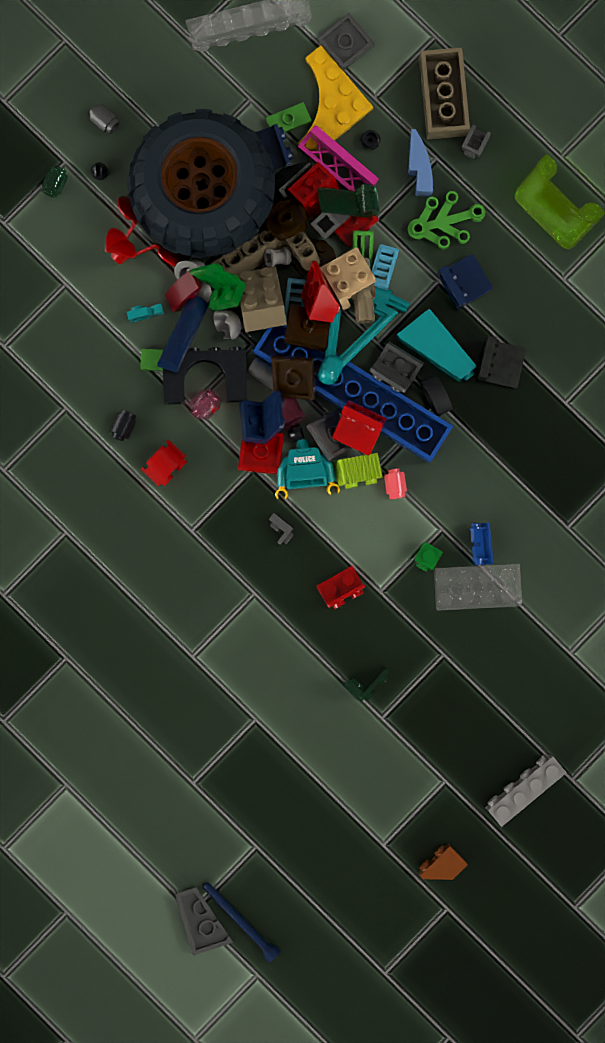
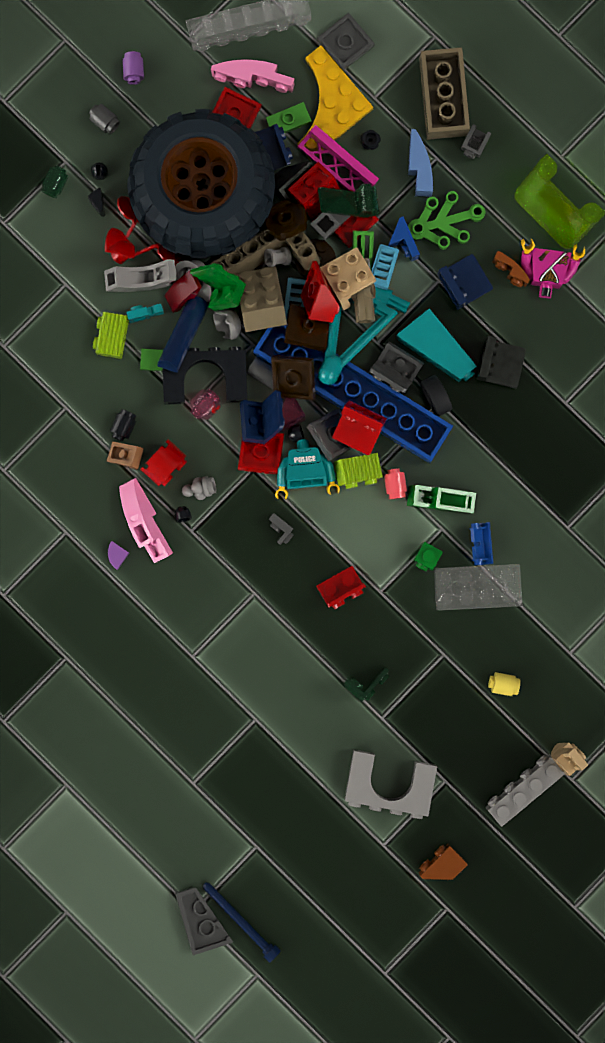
none -> black slope [88,187,105,217]
none -> lime brick [93,312,129,359]
none -> light grey arch [104,259,176,292]
none -> medium nougat slope [107,441,143,470]
none -> medium lavender tile [108,541,129,570]
none -> bright pink slope [119,478,173,563]
none -> medium lavender brick [123,51,144,85]
none -> black hinge [174,506,192,523]
none -> light grey piece [182,476,216,500]
none -> bright pink slope [211,60,295,93]
none -> red plate [212,87,262,129]
none -> light grey arch [345,749,437,819]
none -> blue slope [388,216,420,262]
none -> green slope [407,485,476,514]
none -> light yellow brick [488,672,520,696]
none -> dark orange slope [492,251,530,287]
none -> dark pink torso [521,238,585,298]
none -> tan slope [551,743,588,776]

